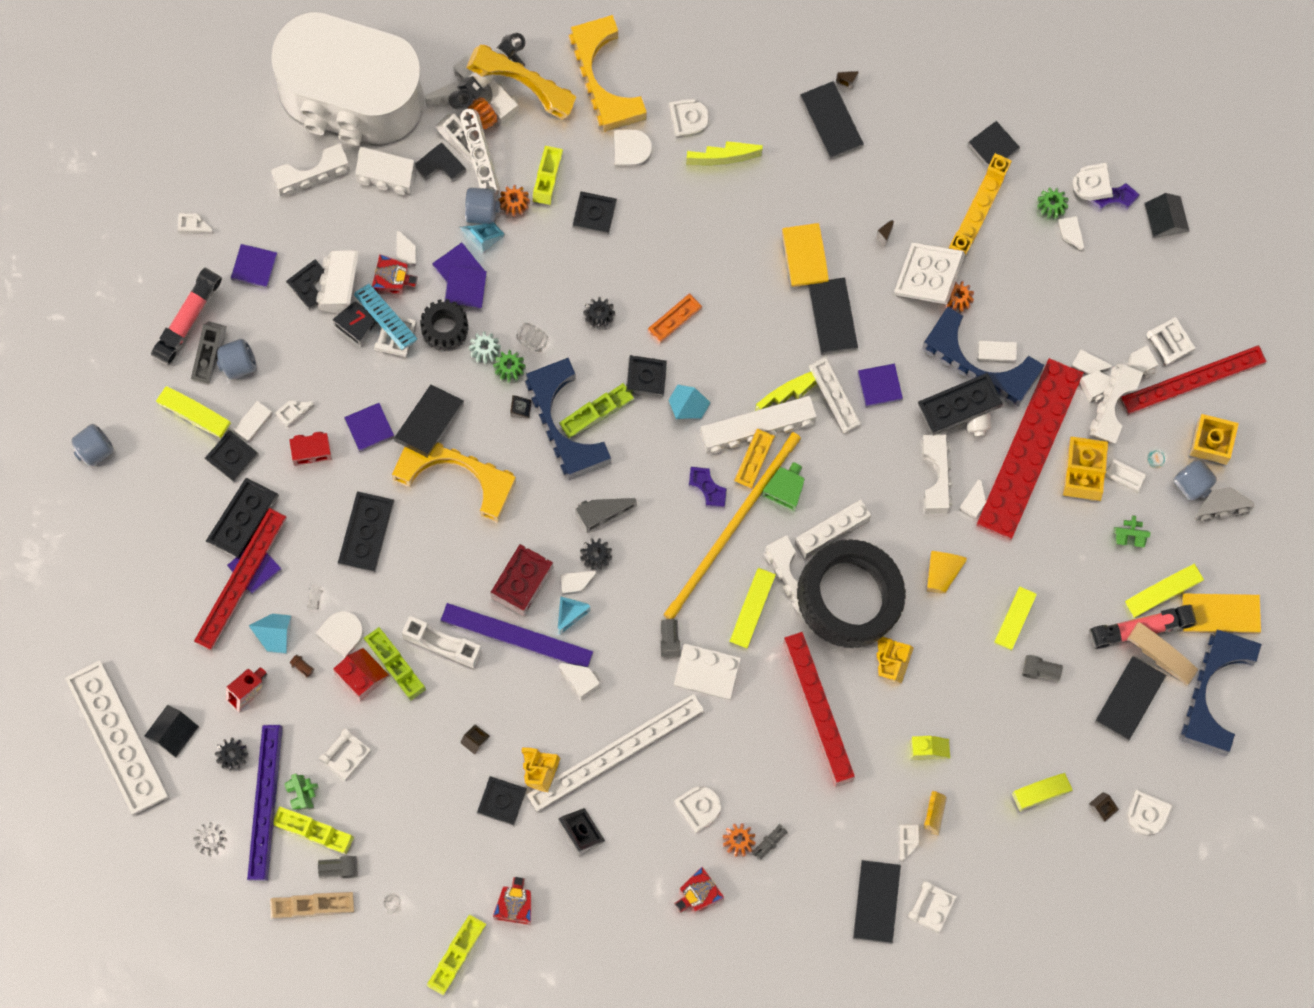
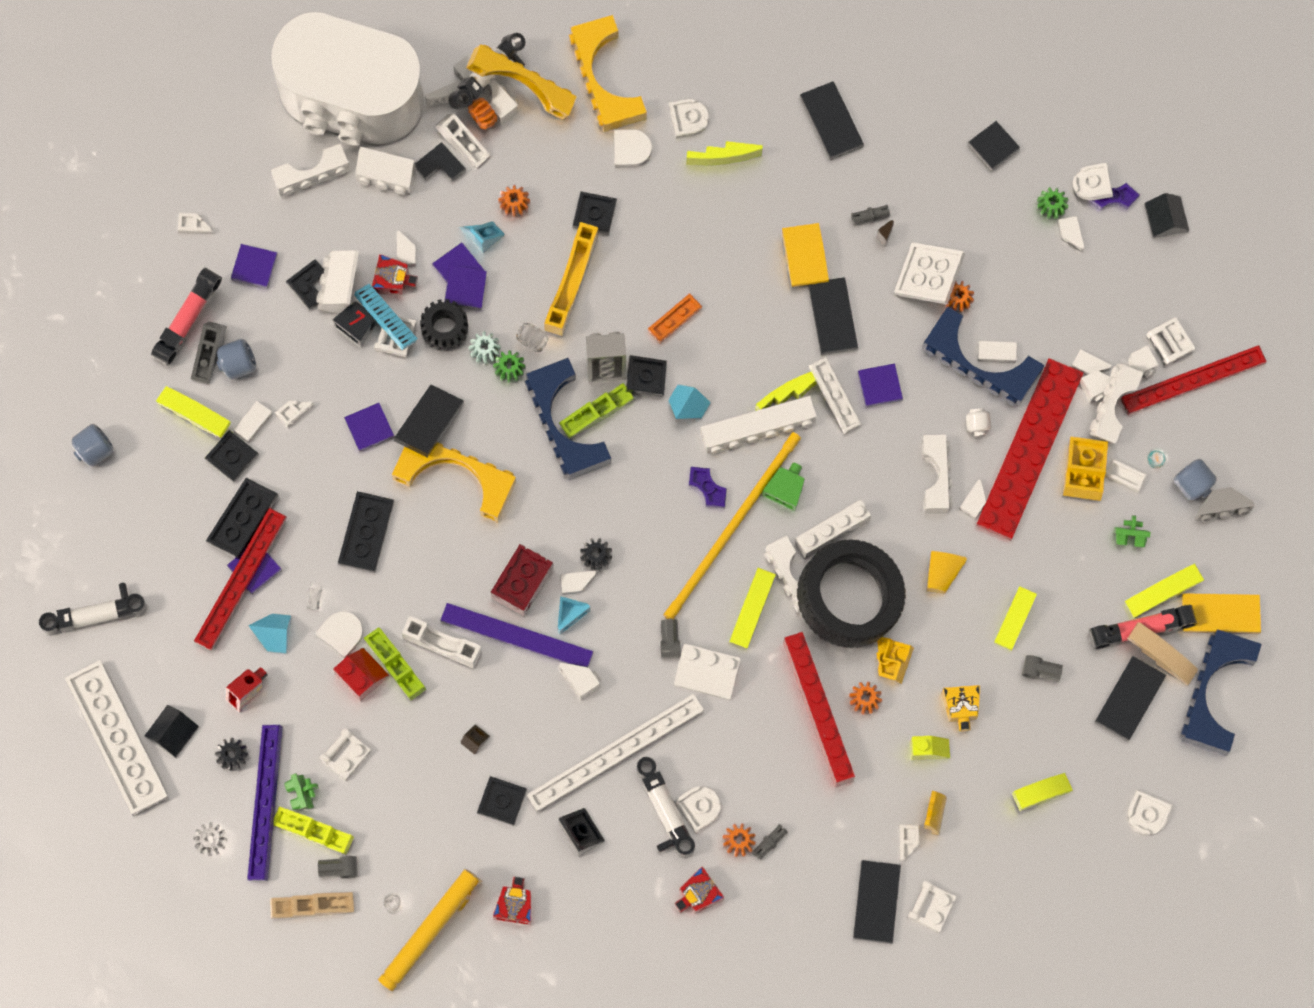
red brick [289,432,332,466] -> none
reddish brown pin [289,654,315,679] -> none
neon yellow slope [427,914,486,996] -> none
white beam [461,109,500,196] -> none
sand blue head [465,188,500,224] -> none
slope [510,395,532,419] -> none
yellow slope [521,747,561,793] -> none
neon yellow slope [532,146,563,205] -> none
dark grey slope [575,498,637,533] -> none
black gear [583,296,615,330] -> none
yellow tile [734,428,775,489] -> none
dark brown slope [836,71,859,89] -> none
black tile [918,372,1003,436] -> none
yellow slope [948,153,1012,256] -> none
dark brown slope [1089,792,1119,822] -> none
yellow brick [1190,414,1239,465] -> none
none -> piece [39,583,147,636]
none -> yellow piece [378,869,483,992]
none -> yellow arch [544,222,598,336]
none -> light grey brick [586,332,626,383]
none -> piece [637,757,695,859]
none -> orange gear [849,682,882,715]
none -> dark grey pin [851,205,890,225]
none -> torso [941,685,980,732]

